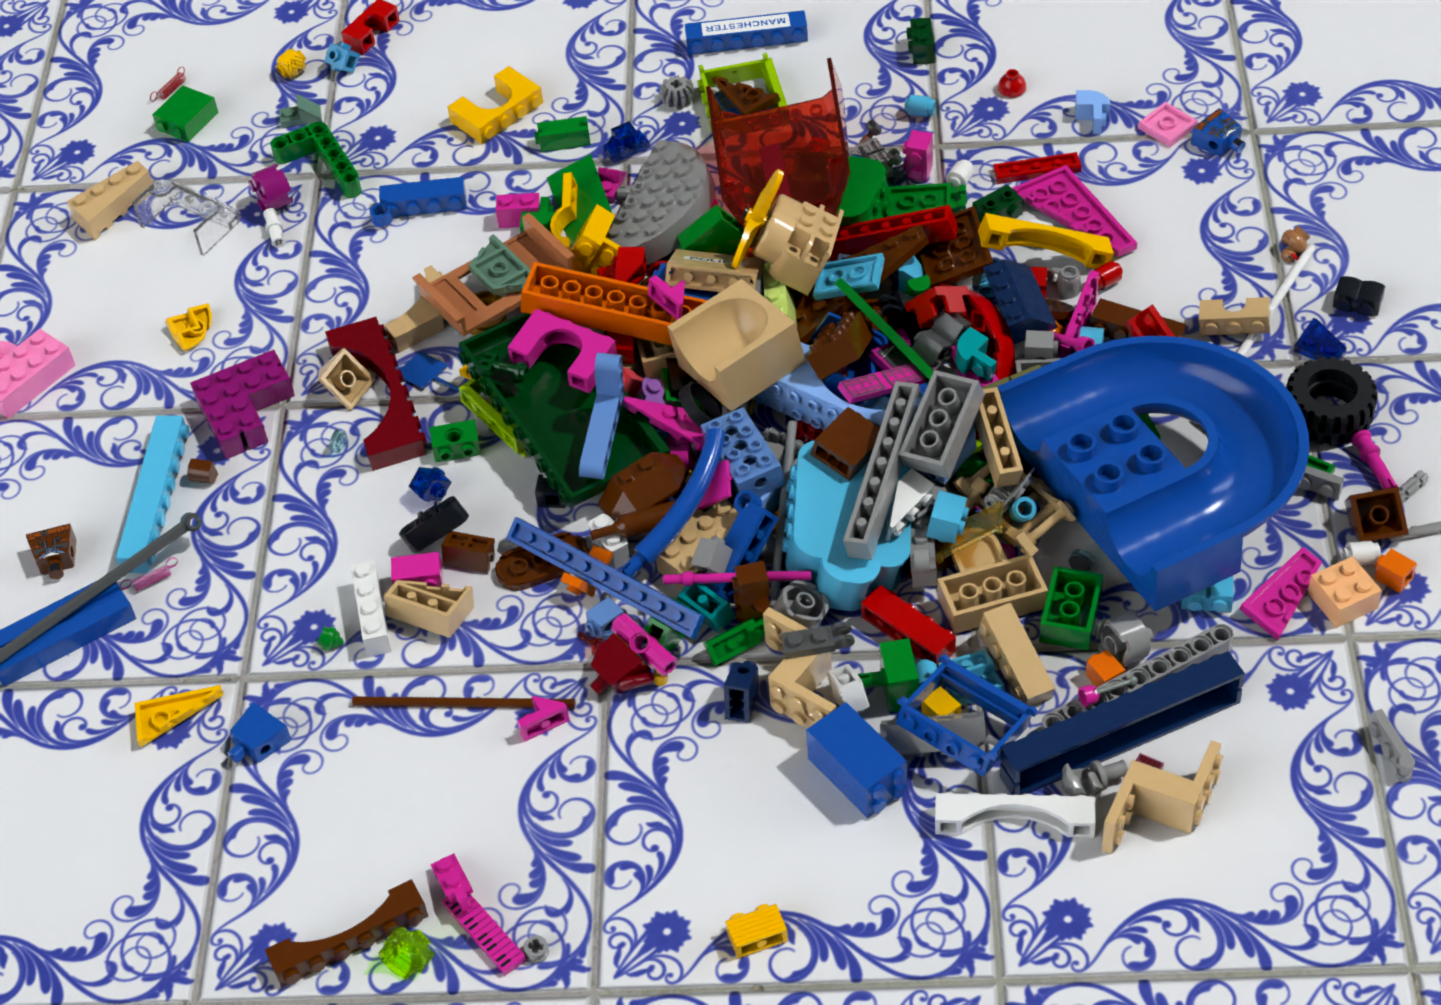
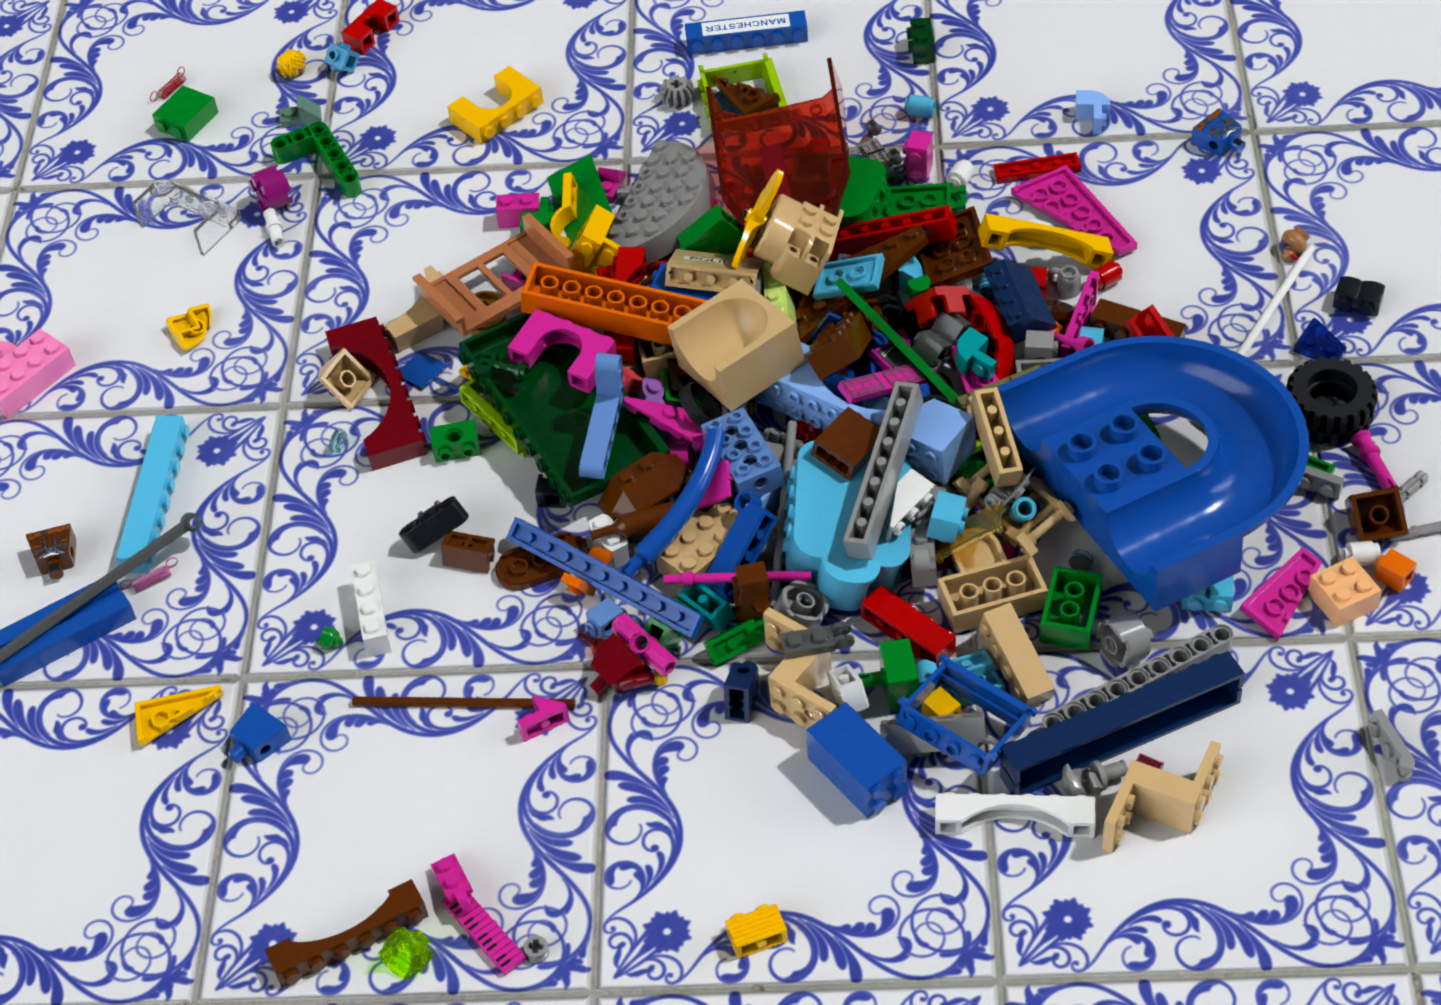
tan wedge [67,161,155,240] -> none
reddish brown brick [187,458,218,484] -> none
magenta piece [190,349,295,459] -> none
blue hinge [370,177,467,227] -> none
tan wedge [384,580,474,638] -> none
dark pink brick [391,552,443,587] -> none
clear blue brick [408,467,452,502] -> none
sand green wing [469,234,531,296] -> none
green brick [534,116,591,152] -> none
clear blue brick [603,121,650,164] -> none
dark pink slope [648,275,685,320] -> none
light grey brick [691,536,733,573] -> none
light grey brick [898,370,985,479] -> none
dark green brick [972,185,1023,224] -> none
red brick [997,69,1027,97] -> none
hinge [1078,676,1138,707] -> none
orange brick [1086,649,1126,687] -> none
bright pink tile [1138,102,1198,147] -> none
tan arch [1199,297,1271,336] -> none

